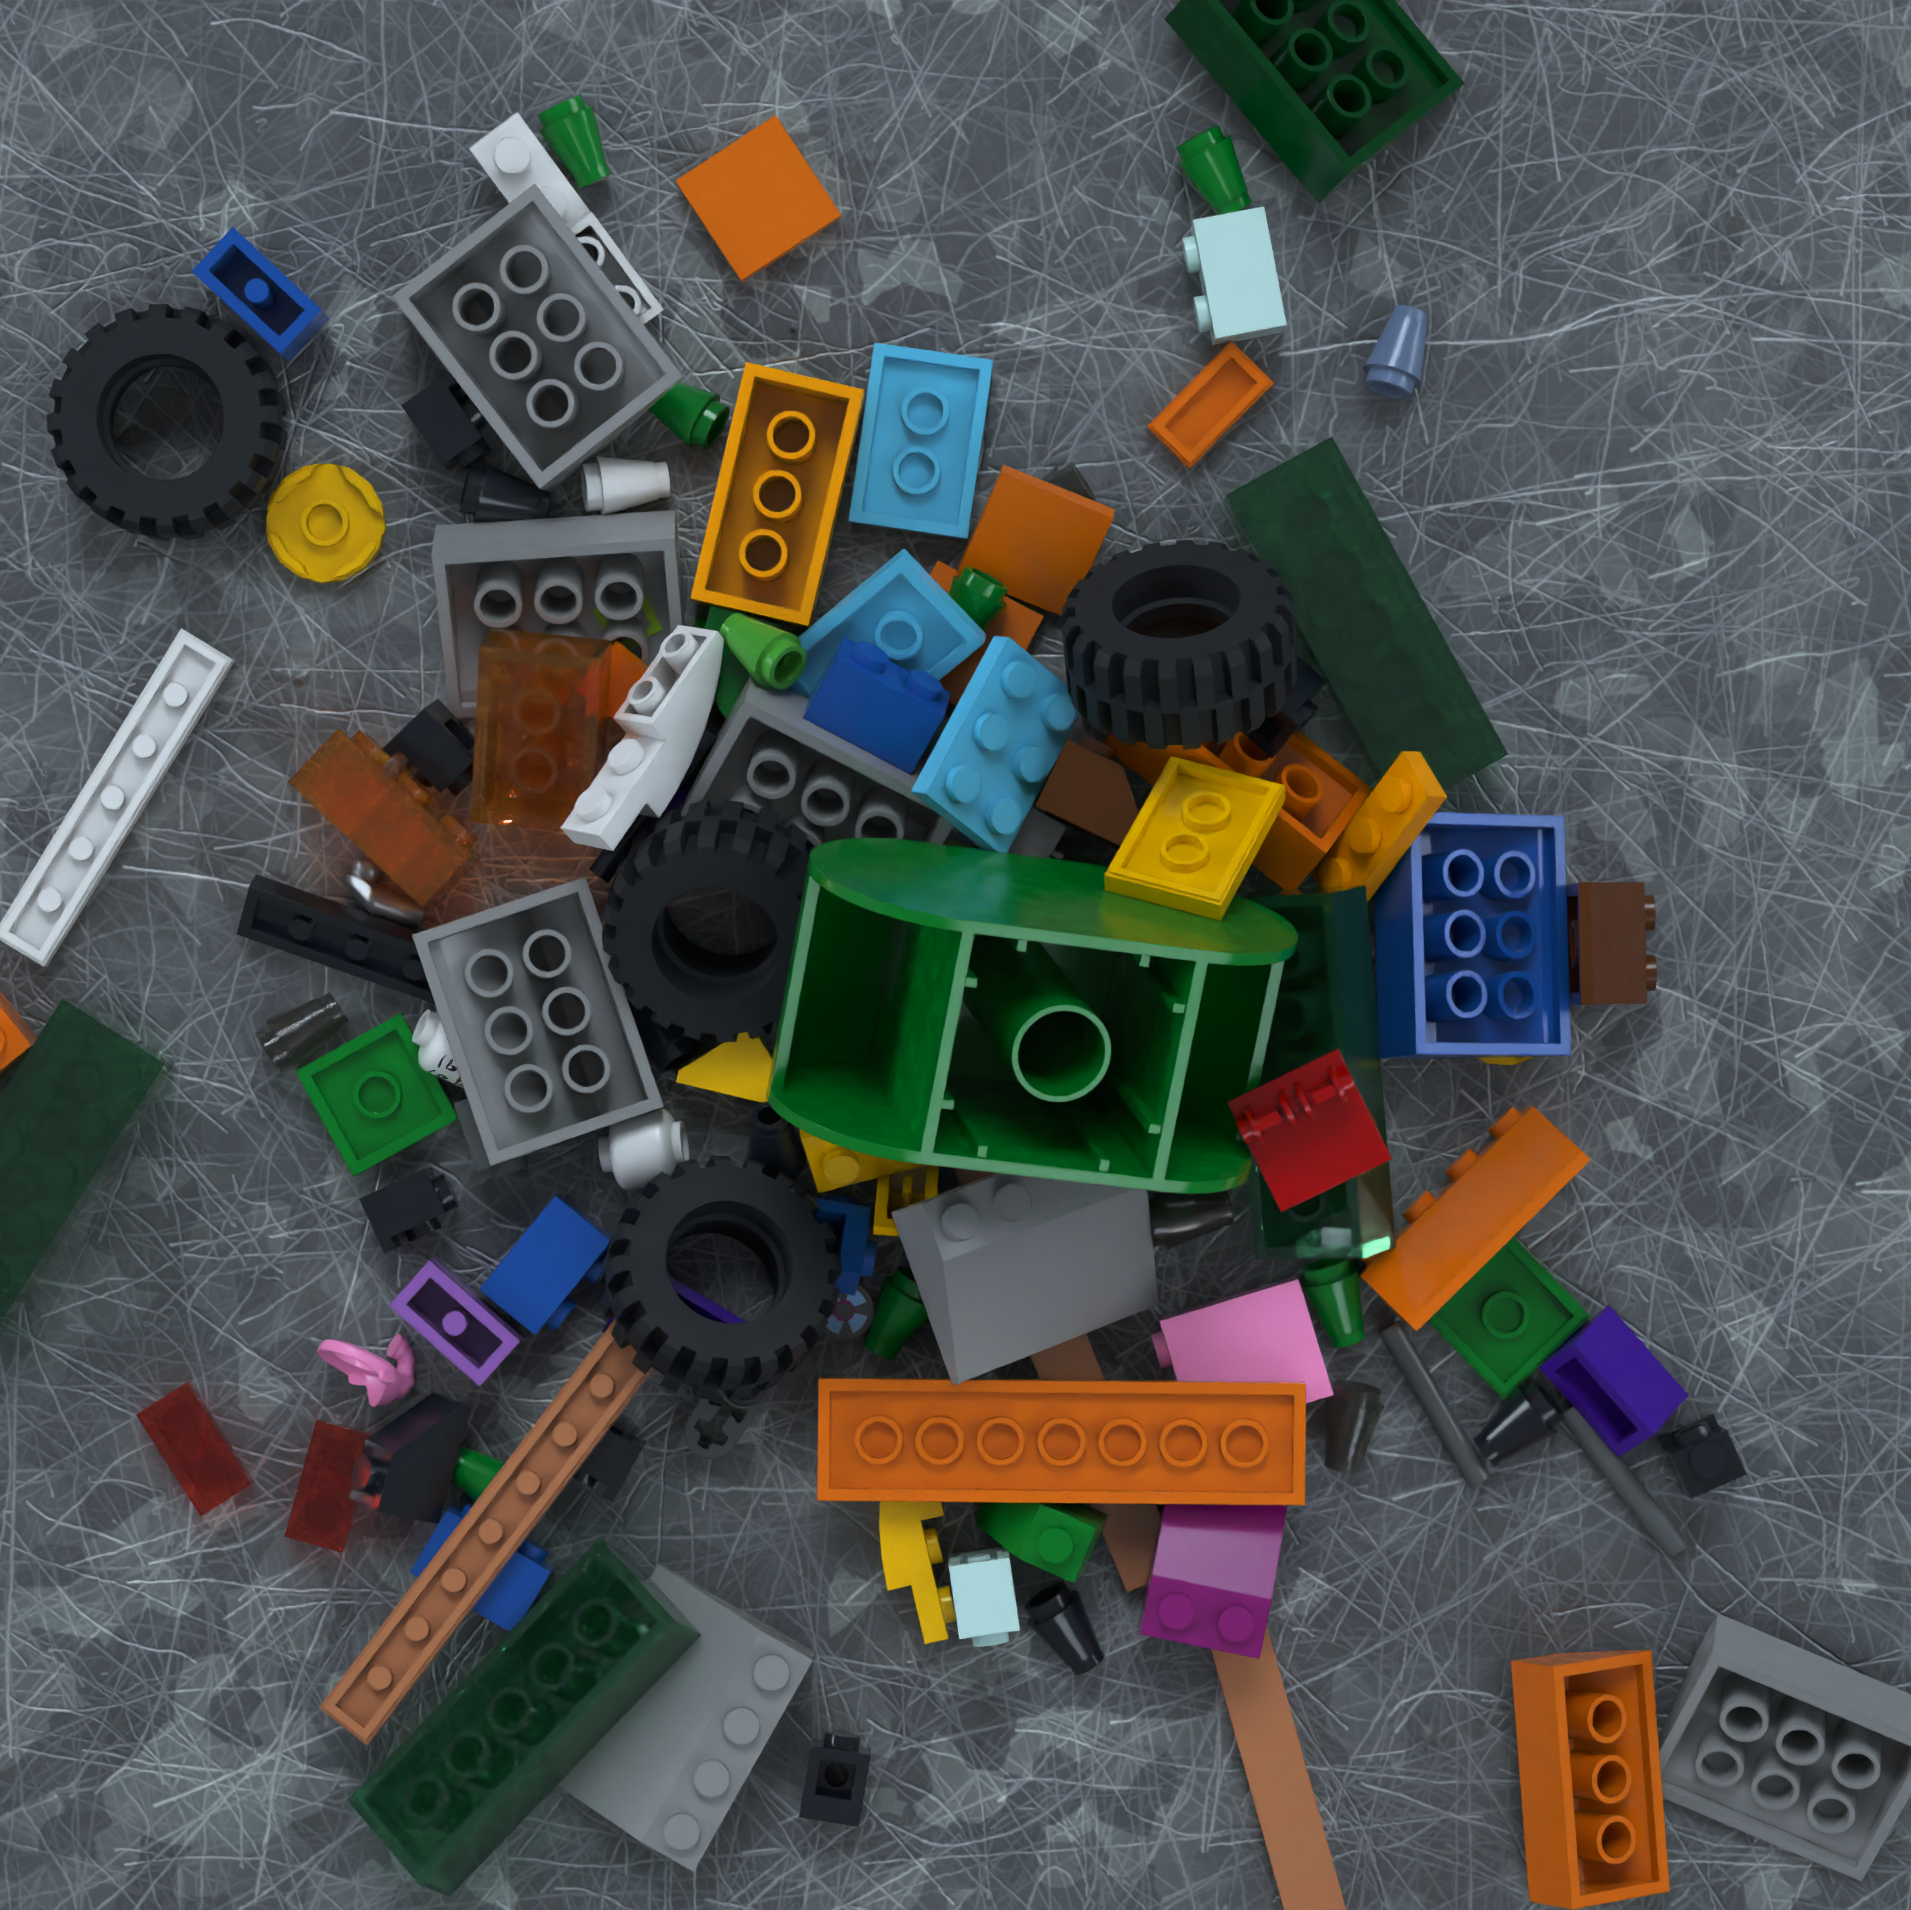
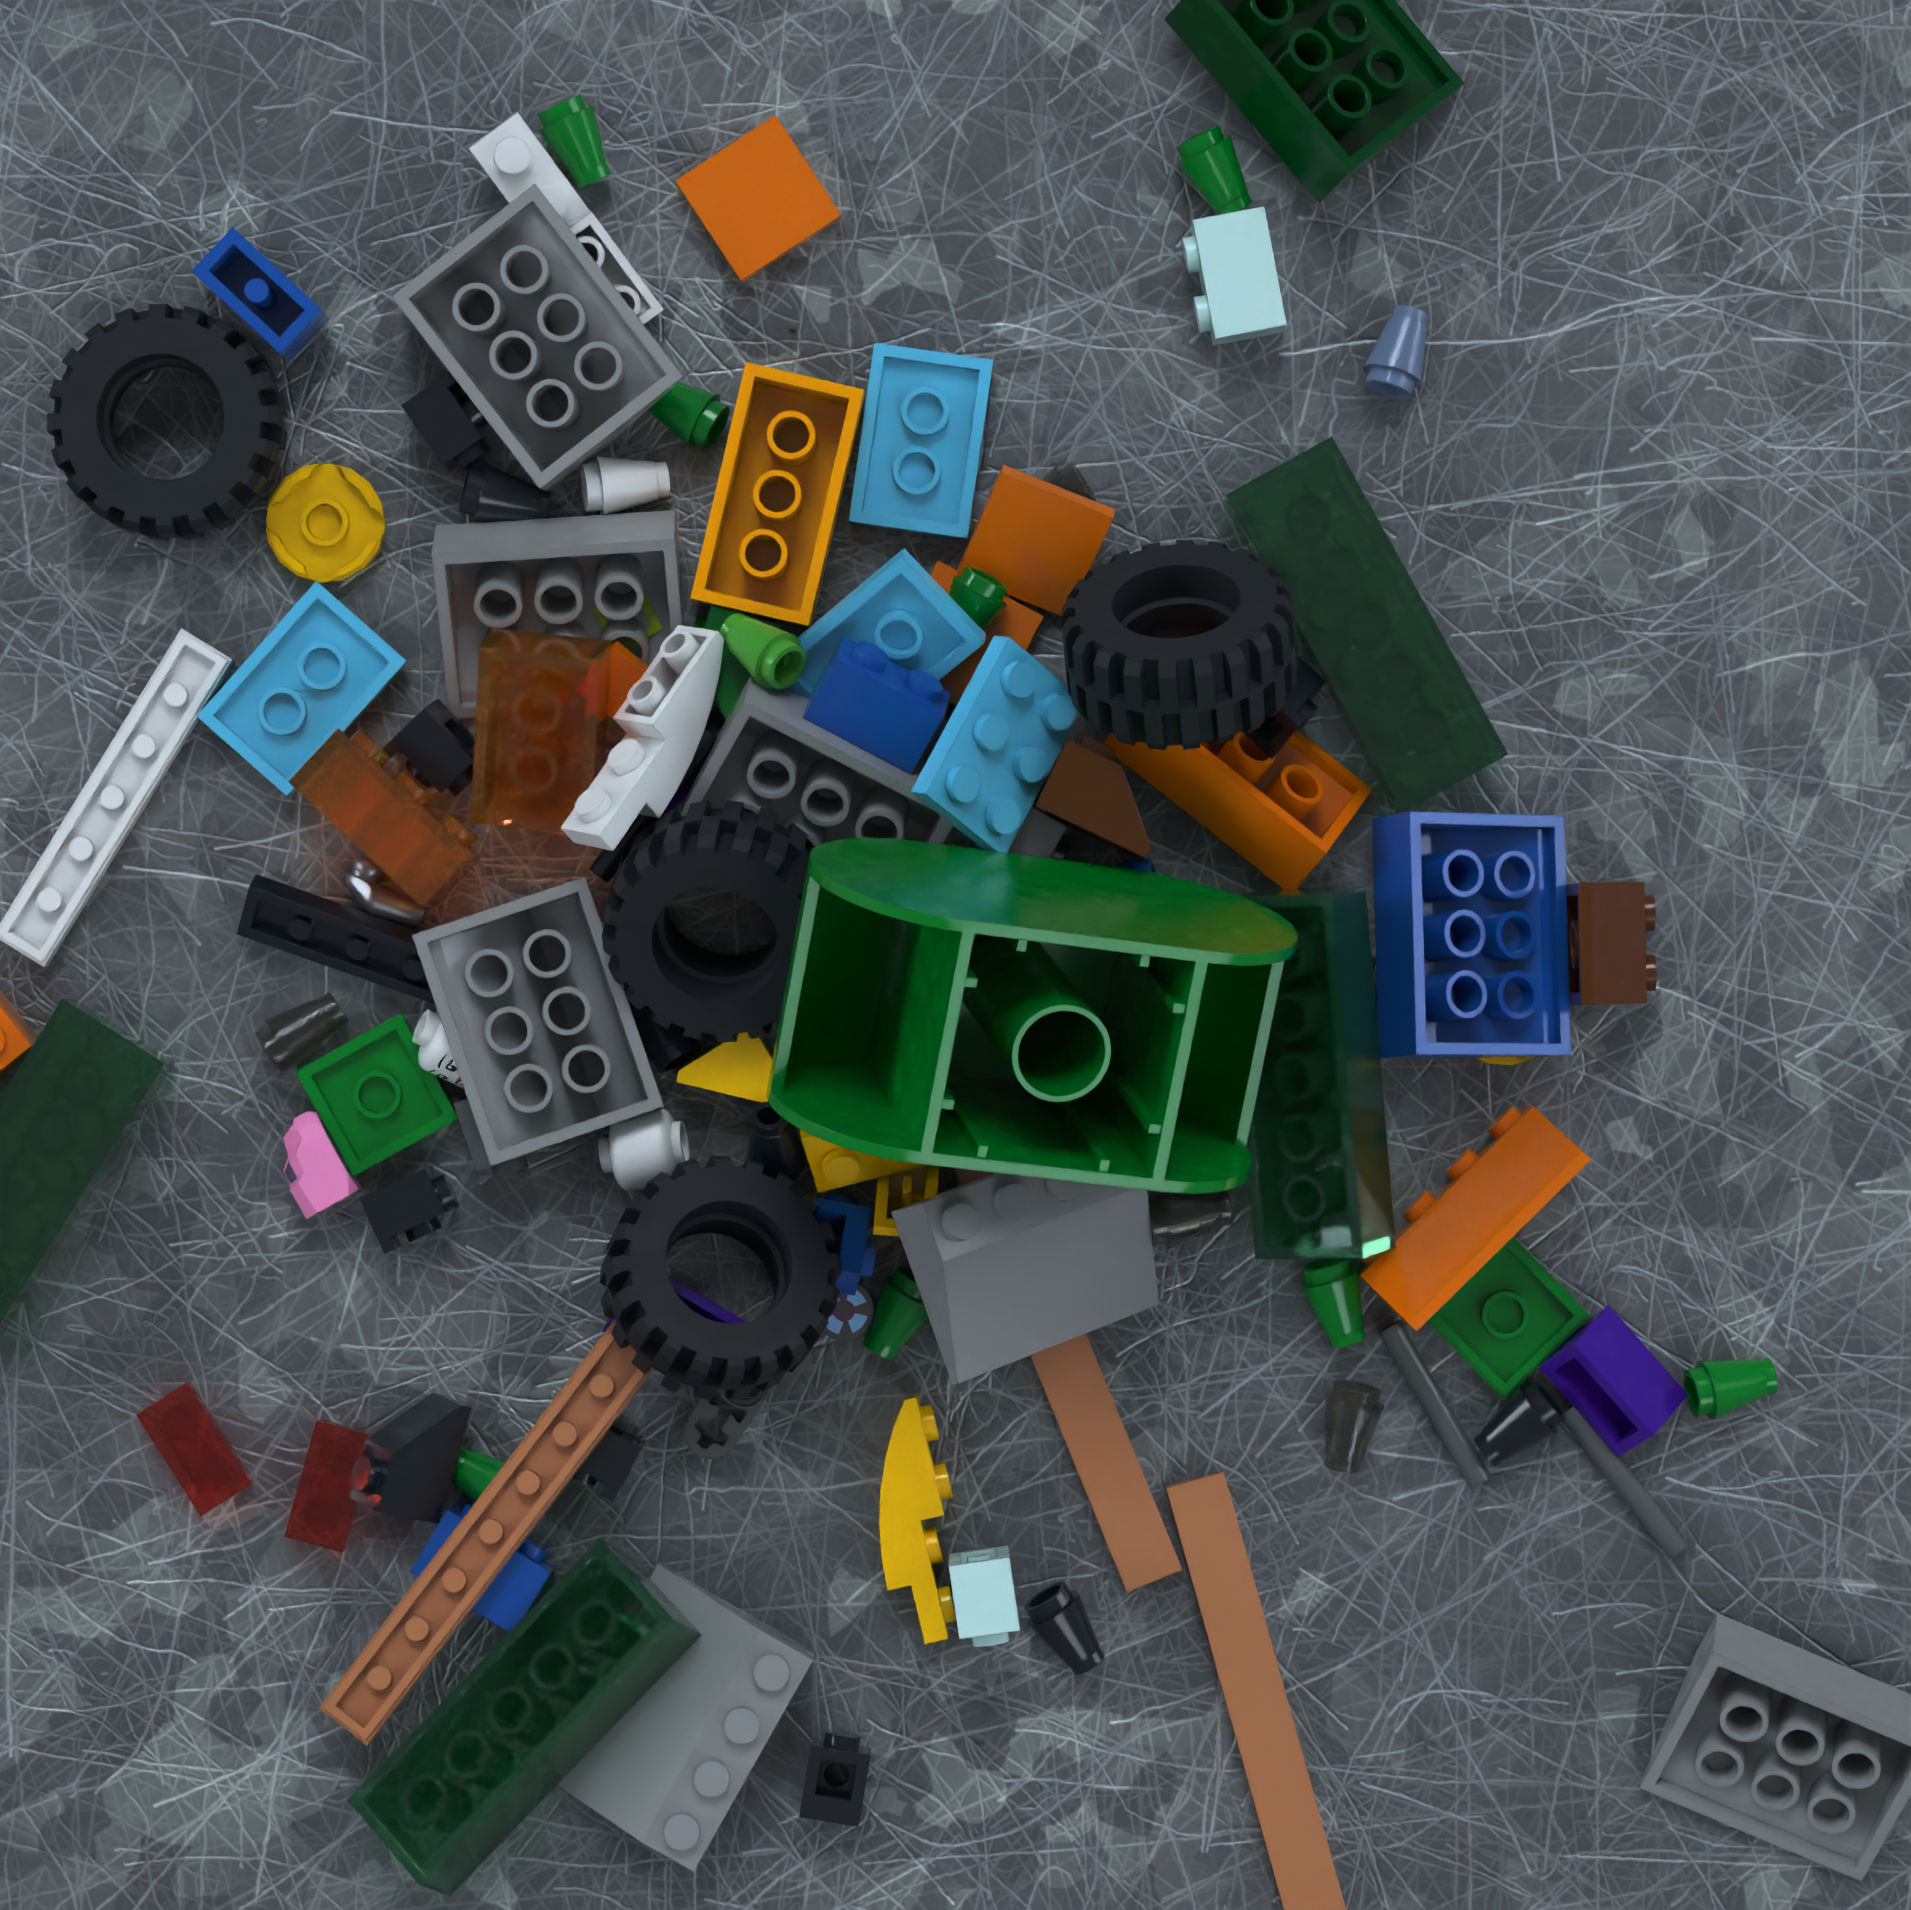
bright pink piece [317,1334,416,1407] -> none
medium lavender brick [389,1257,526,1386] -> none
blue brick [479,1193,612,1335] -> none
orange plate [817,1377,1306,1505] -> none
green slope [975,1502,1109,1583] -> none
yellow tile [1104,756,1285,921] -> none
magenta slope [1138,1504,1288,1659] -> none
orange tile [1147,341,1274,470] -> none
bright pink brick [1150,1276,1334,1403] -> none
red hinge [1227,1048,1392,1212] -> none
light orange plate [1312,751,1447,918] -> none
orange slope [1511,1650,1670,1910] -> none
black brick [1657,1413,1747,1499] -> none
none -> medium azure plate [197,581,409,797]
none -> bright pink rock [283,1111,362,1219]
none -> green cone [1683,1358,1778,1420]

